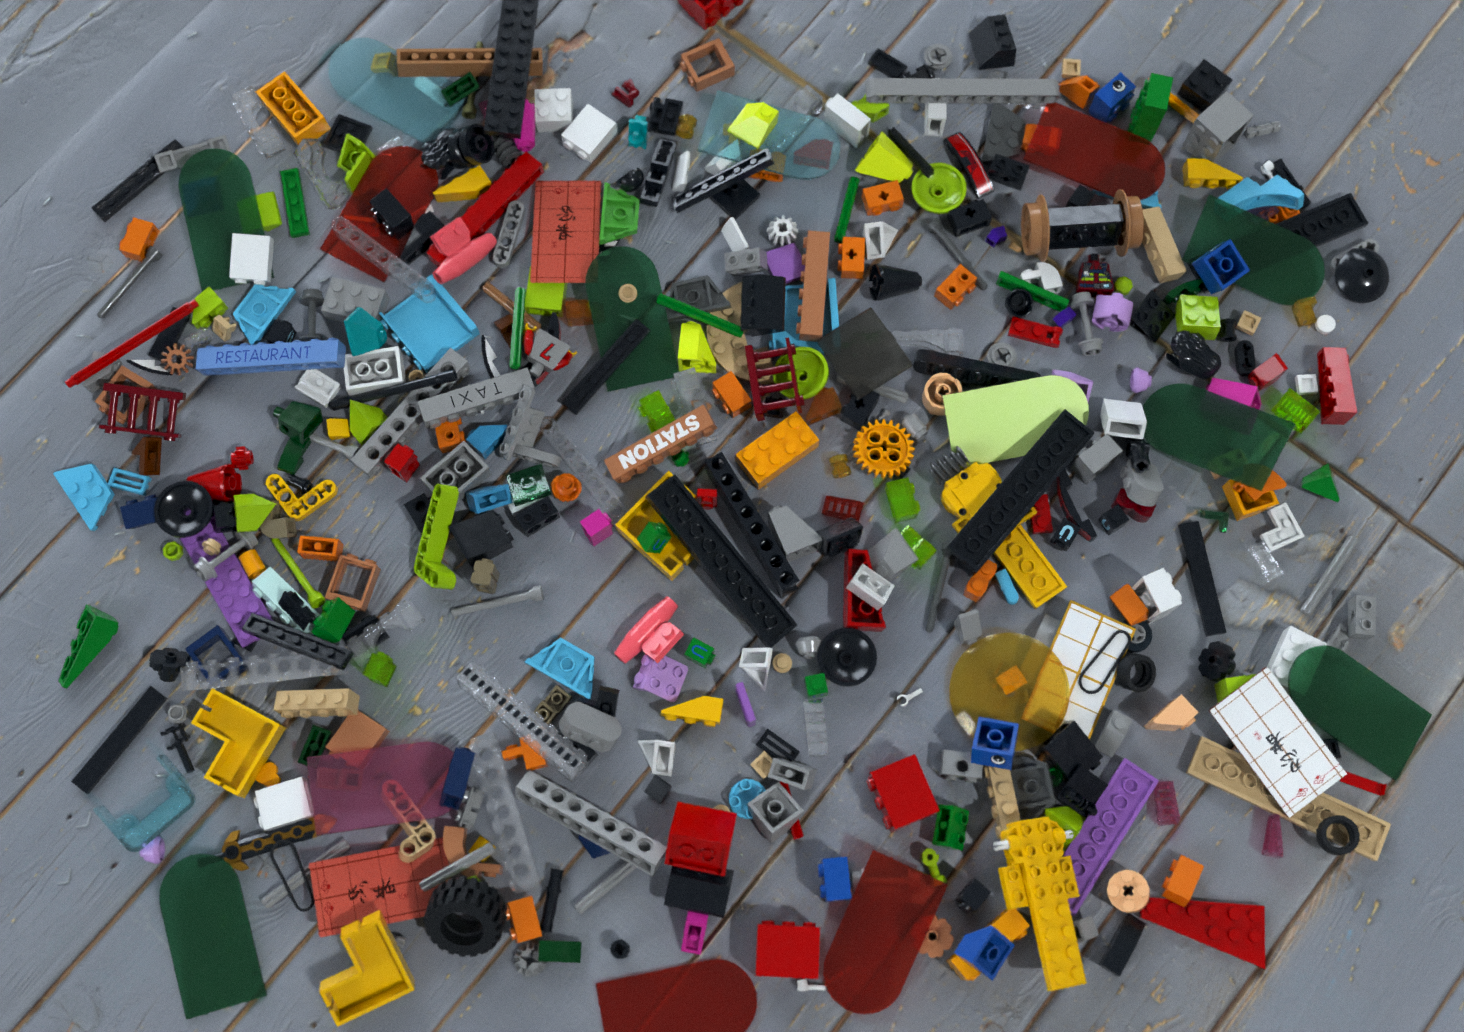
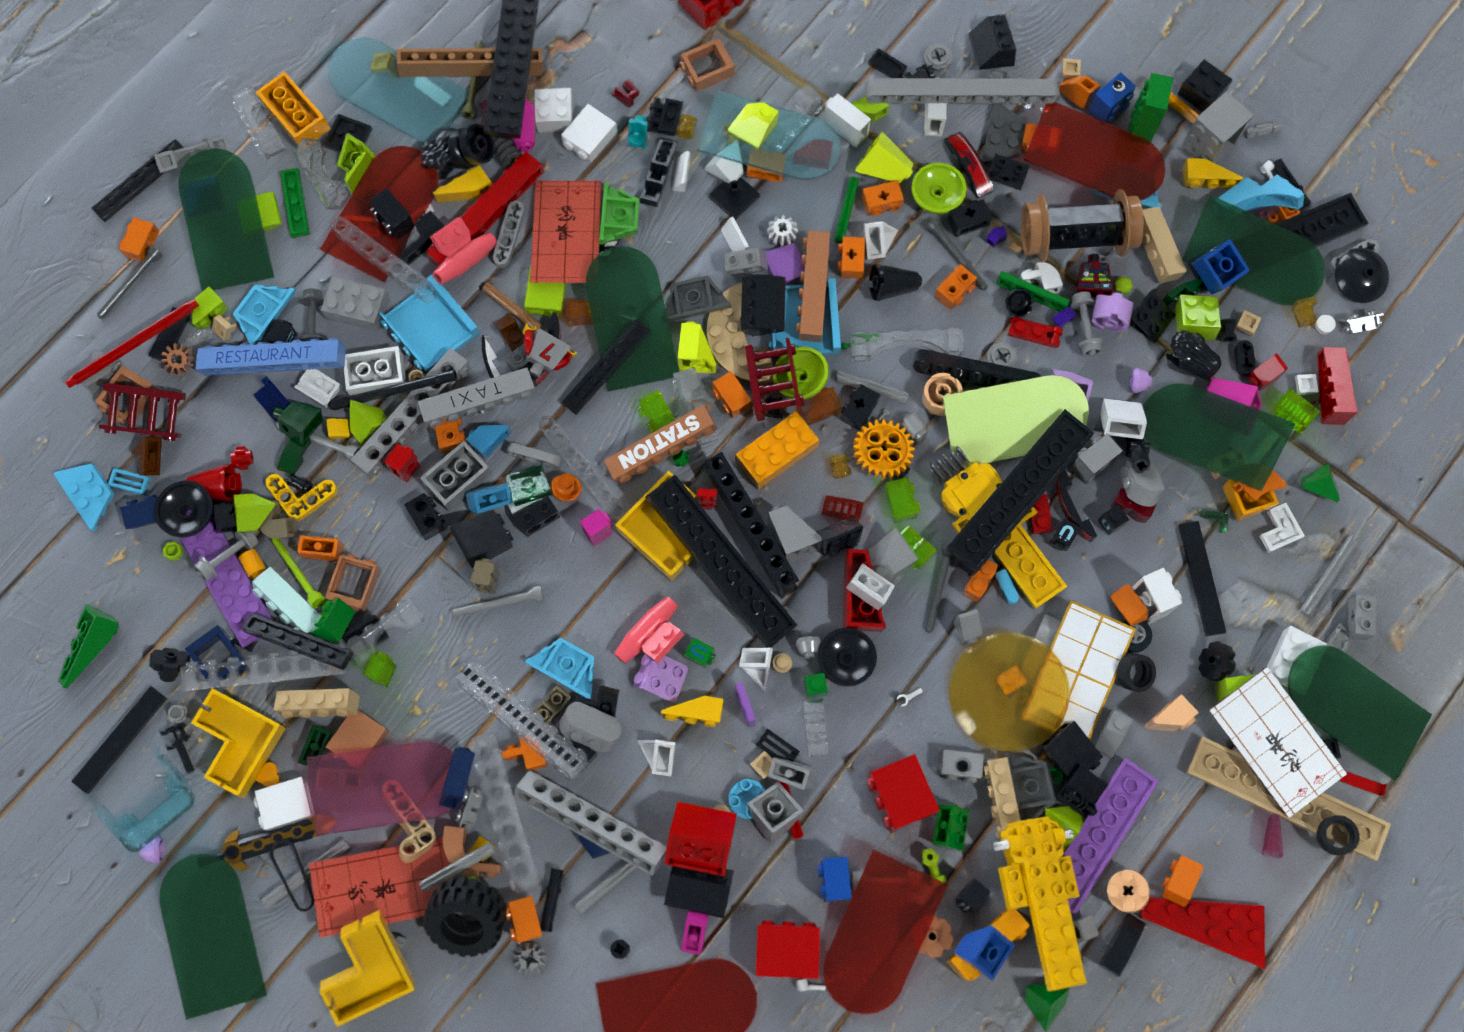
sticker [126,360,172,376] -> none
tan plate [202,538,222,556] -> none
white brick [229,233,274,286] -> none
black hinge [278,591,316,631] -> none
teal slope [344,307,387,356] -> none
clear cone [378,135,406,157] -> none
lime beam [414,484,459,590] -> none
dark green brick [440,72,481,107] -> none
light grey bracket [499,384,545,461] -> none
green axle [509,287,526,370] -> none
dark green slope [538,940,582,963] -> none
black hair [616,167,644,192] -> none
tan plate [618,284,637,303] -> none
green brick [637,522,672,554] -> none
black slope [644,774,672,803] -> none
green axle [656,293,744,338] -> none
black tile [672,148,774,213] -> none
clear smoke piece [817,307,913,400] -> none
black axle [888,127,935,178] -> none
blue brick [971,717,1019,770] -> none
black brick [1066,184,1095,207] -> none
black piece [1079,630,1131,694] -> none
clear pink slope [1153,781,1180,826] -> none
clear hinge [1247,540,1284,583] -> none
none -> clear blue panel [254,376,290,422]
none -> green slope [1025,984,1069,1032]
none -> hinge [1340,310,1384,334]

